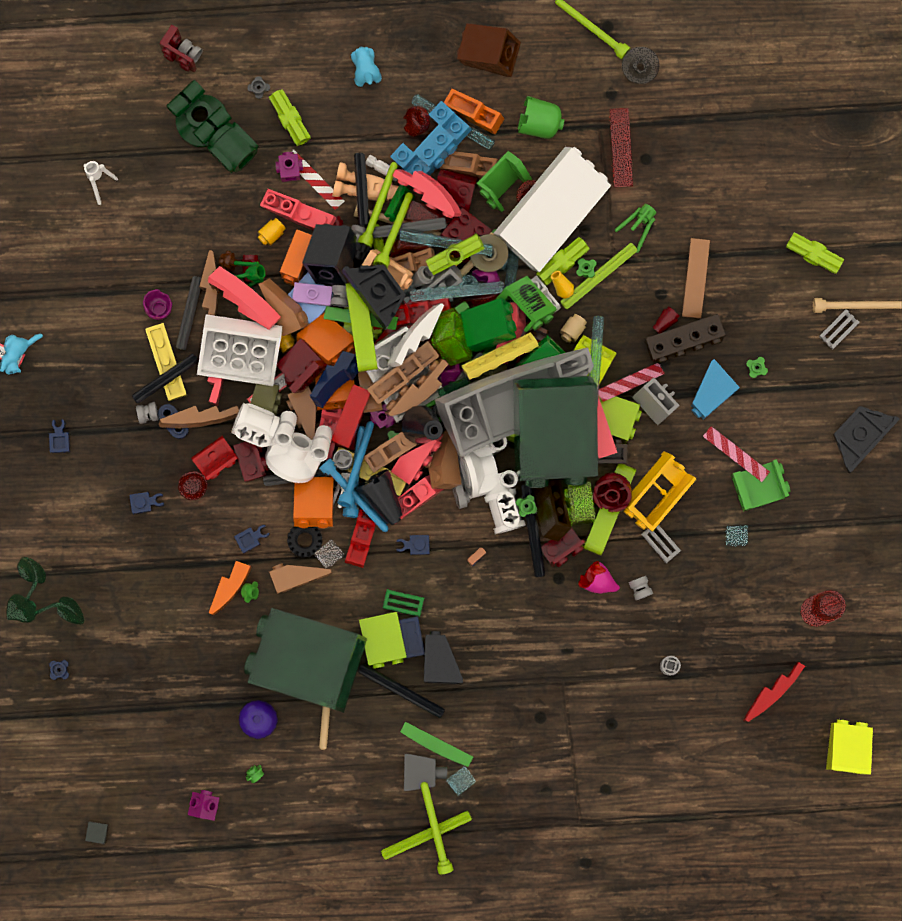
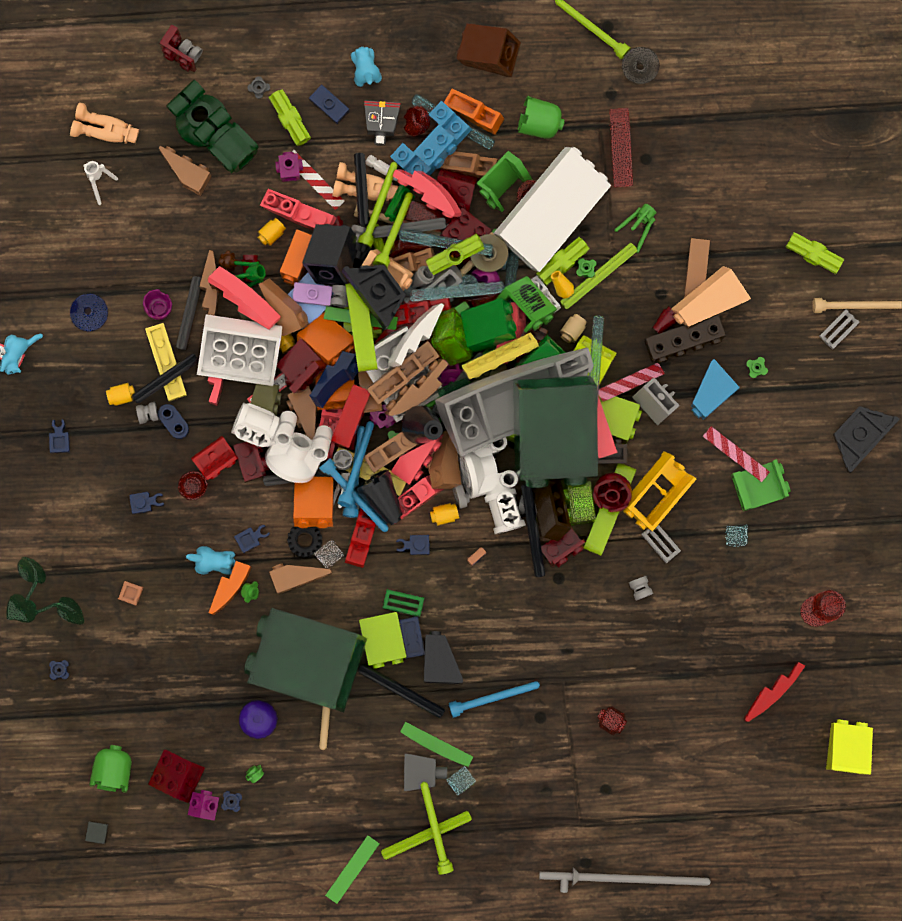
medium nougat slope [159,406,239,428] -> none
bright green plate [516,495,537,517] -> none
hat [578,561,620,594] -> none
light grey wheel [660,656,681,676] -> none
none -> light nougat piece [70,102,139,144]
none -> clear blue dish [70,294,108,331]
none -> bright green cylinder [89,745,132,793]
none -> yellow brick [106,383,135,406]
none -> nougat tile [118,581,143,606]
none -> dark red bracket [148,750,205,803]
none -> medium nougat slope [159,146,211,196]
none -> medium azure animal [186,546,235,575]
none -> dark blue plate [221,791,242,812]
none -> dark blue plate [309,84,350,124]
none -> bright green sticker [325,836,379,904]
none -> dark grey torso [364,100,401,146]
none -> yellow brick [430,503,459,526]
none -> dark azure piece [448,681,540,718]
none -> light grey piece [539,867,711,893]
none -> clear red head [597,706,627,735]
none -> light nougat slope [672,266,751,326]

